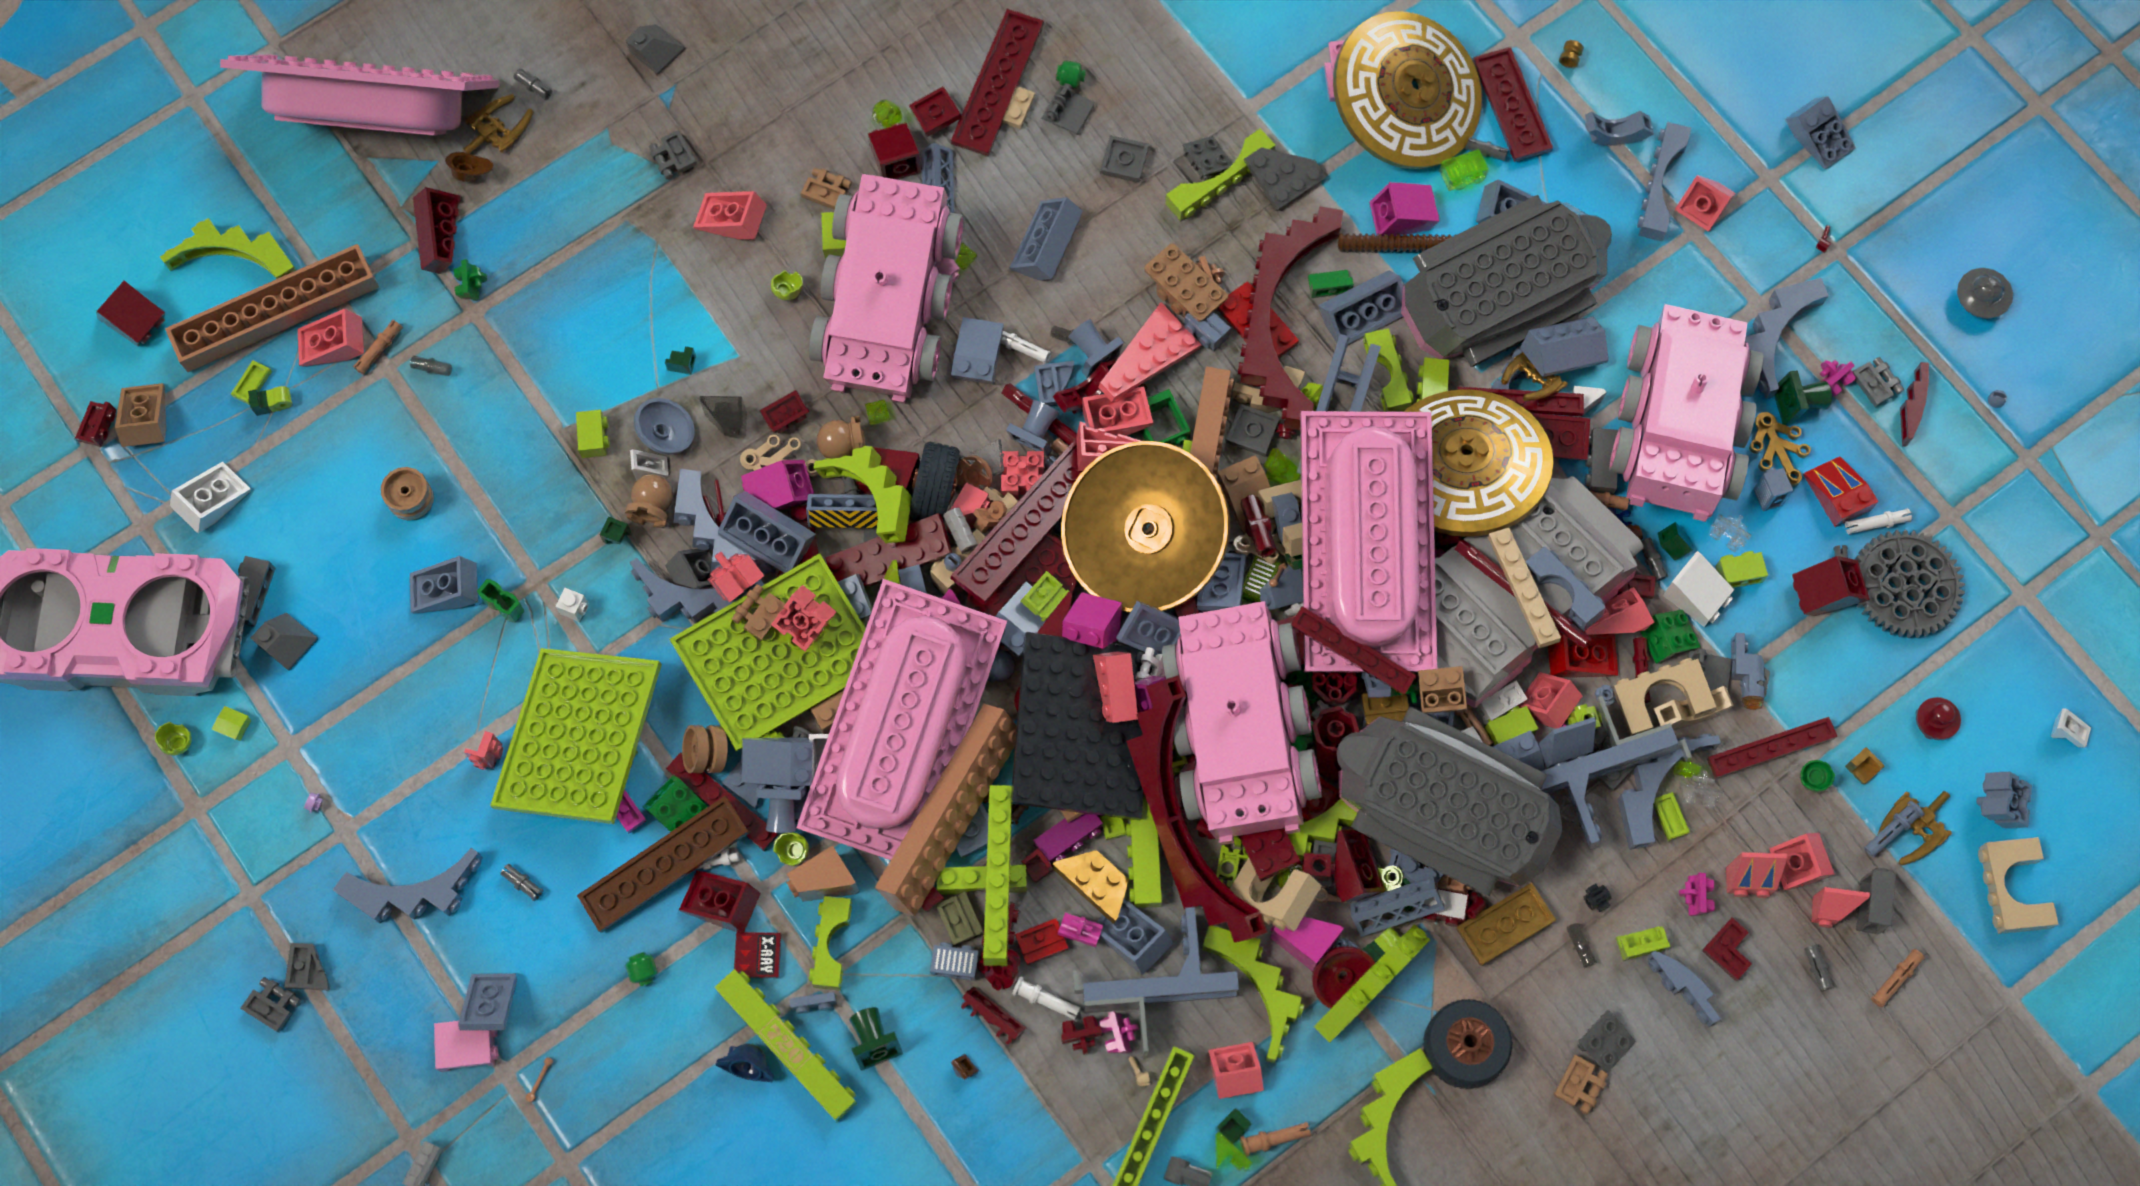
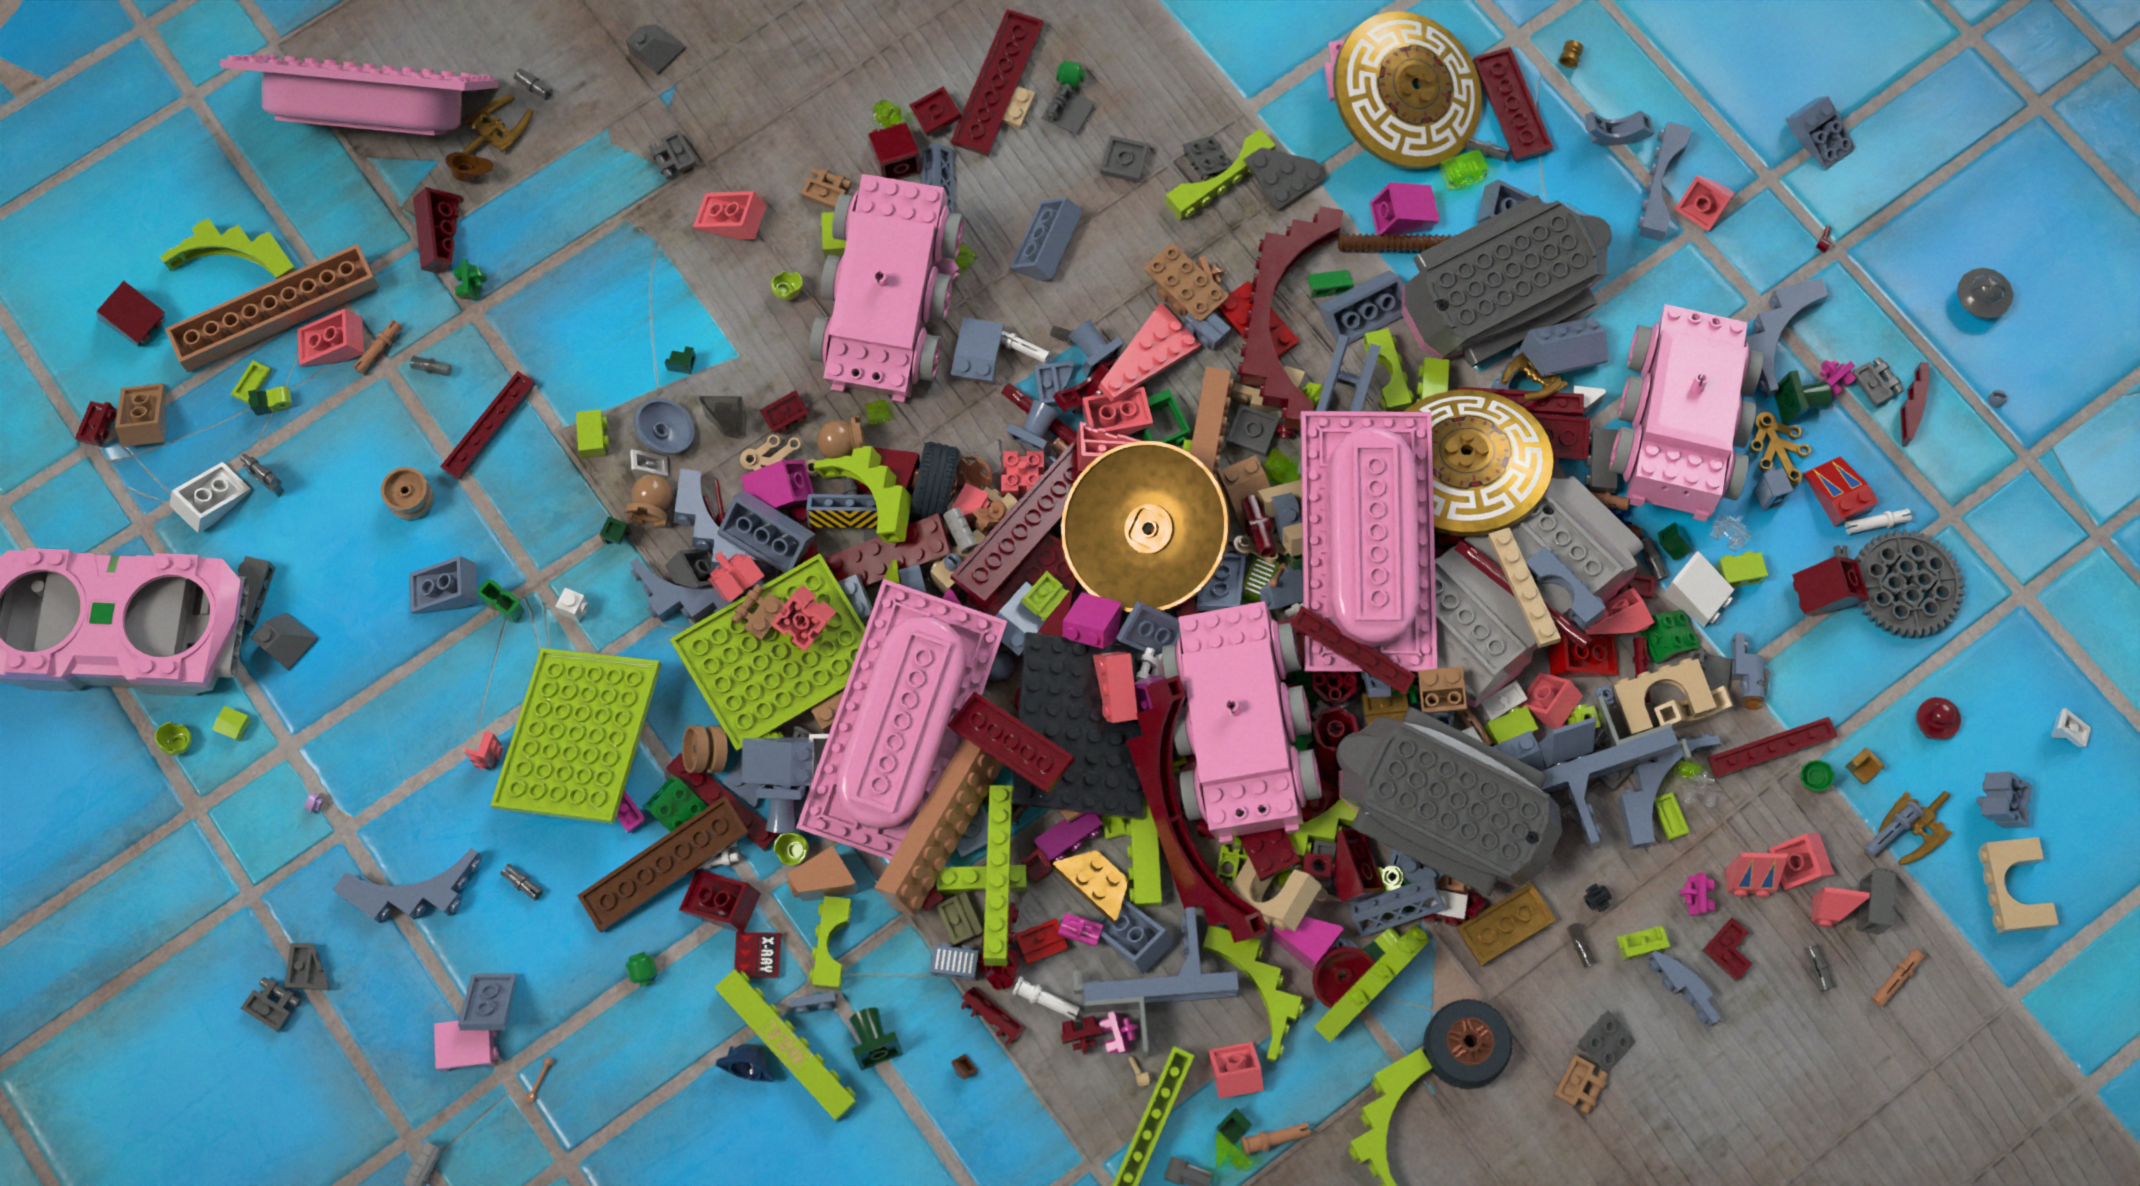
none -> dark grey plate [240,454,284,497]
none -> dark red plate [440,371,535,480]
none -> dark red plate [947,691,1076,795]

